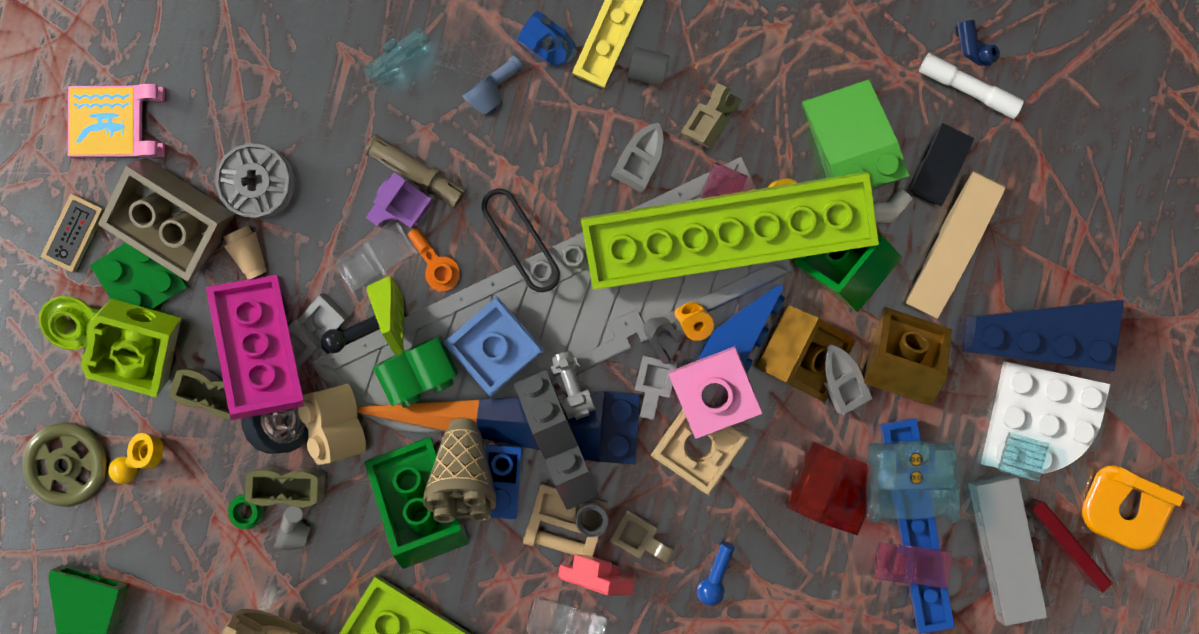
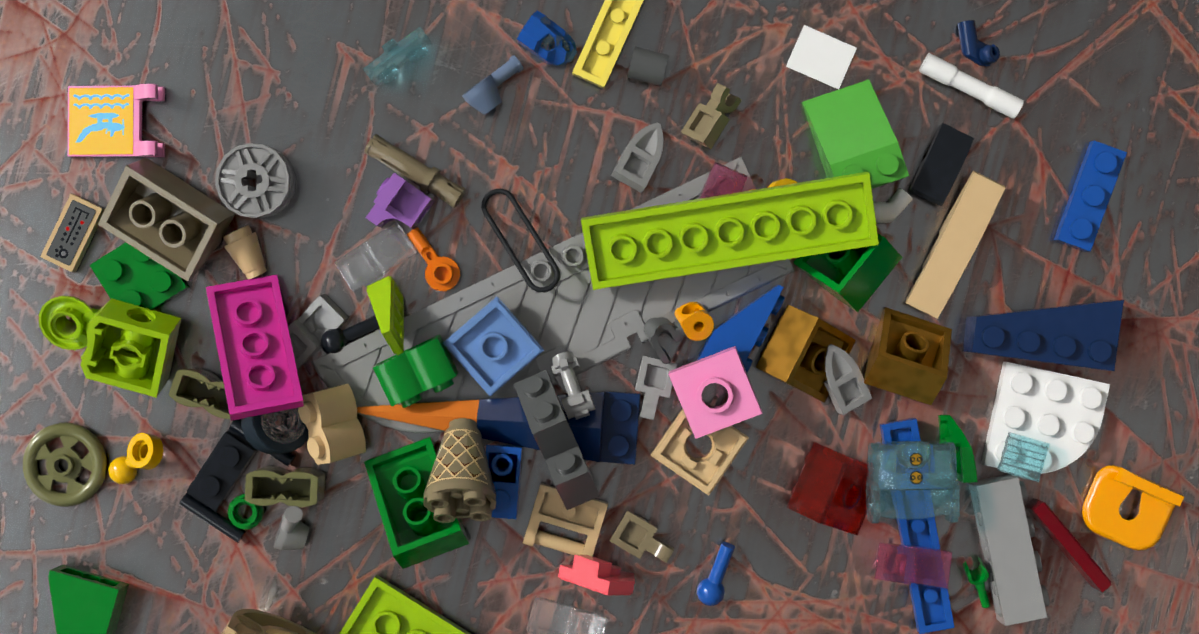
dark grey beam [576,501,608,537] -> none
none -> black plate [179,419,296,543]
none -> white sticker [786,25,857,90]
none -> green slope [938,415,978,483]
none -> green hand [963,557,991,608]
none -> blue plate [1054,140,1127,252]

